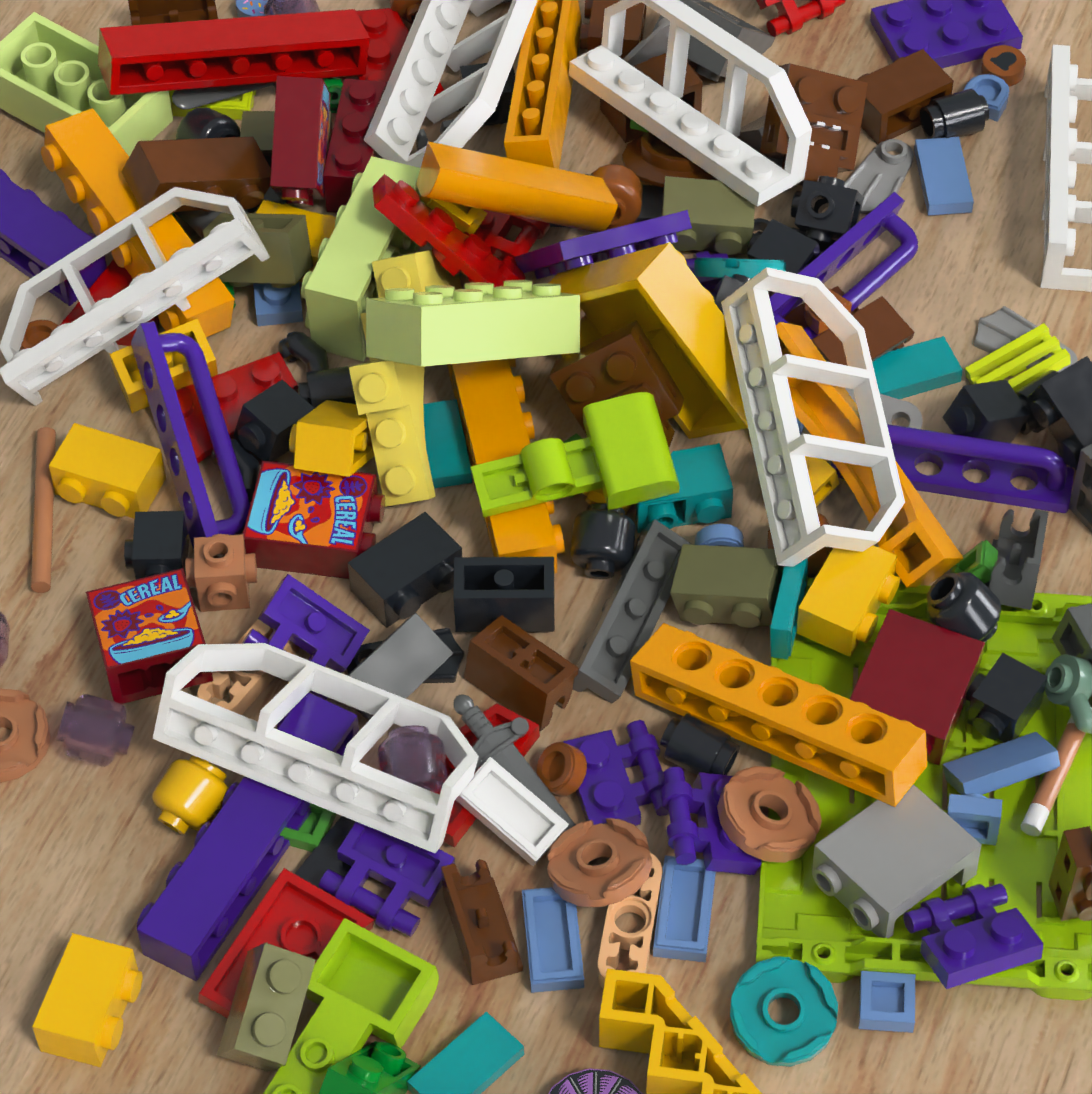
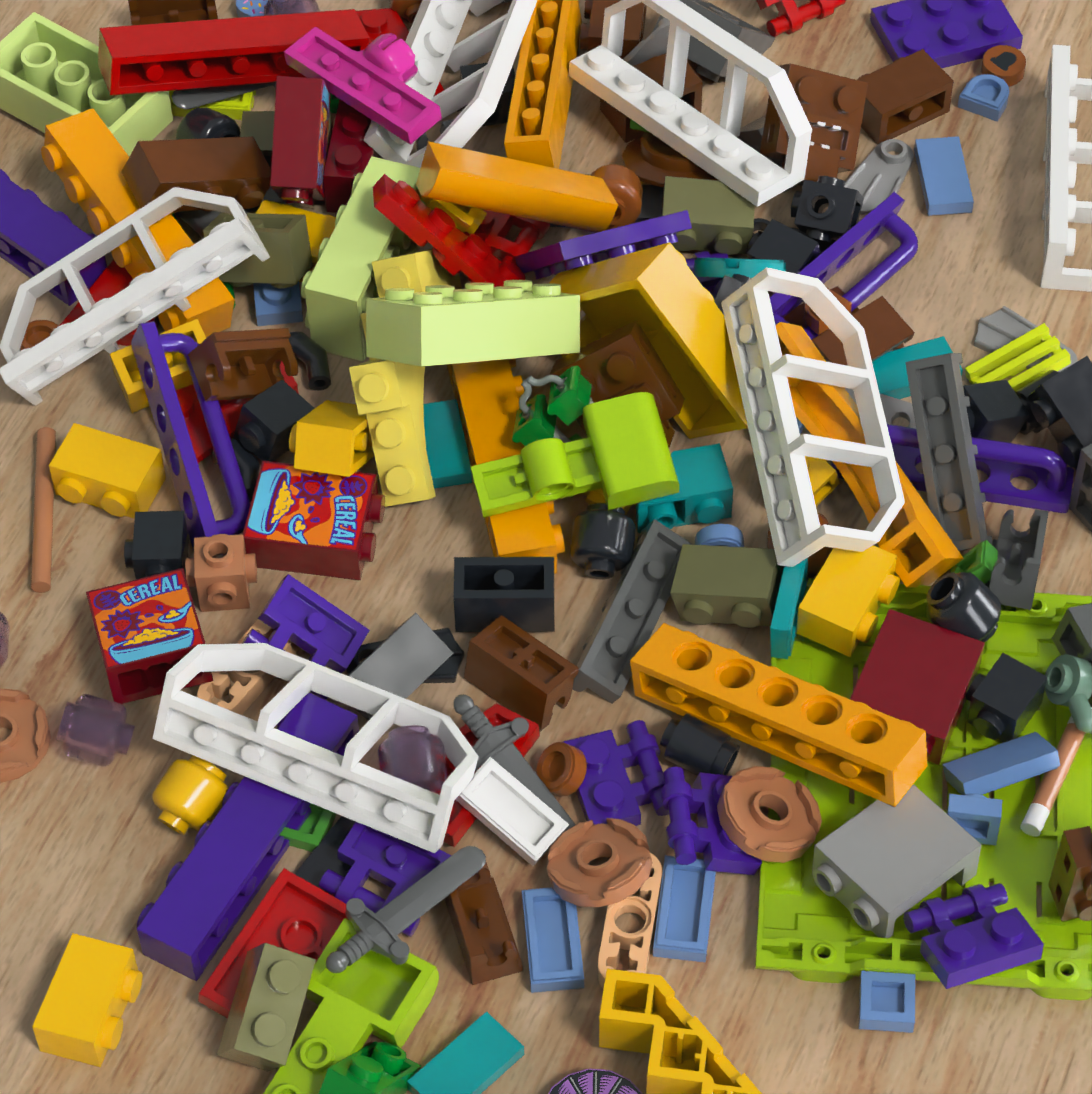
black brick [298,366,356,408] -> none
black brick [348,512,462,628] -> none
teal tile [730,956,838,1067] -> none
black brick [920,89,989,139] -> none
none -> reddish brown hinge [188,328,298,401]
none -> dark pink plate [284,27,442,145]
none -> dark grey sword [326,846,486,973]
none -> green piece [512,366,594,446]
none -> dark grey hinge [905,353,993,551]

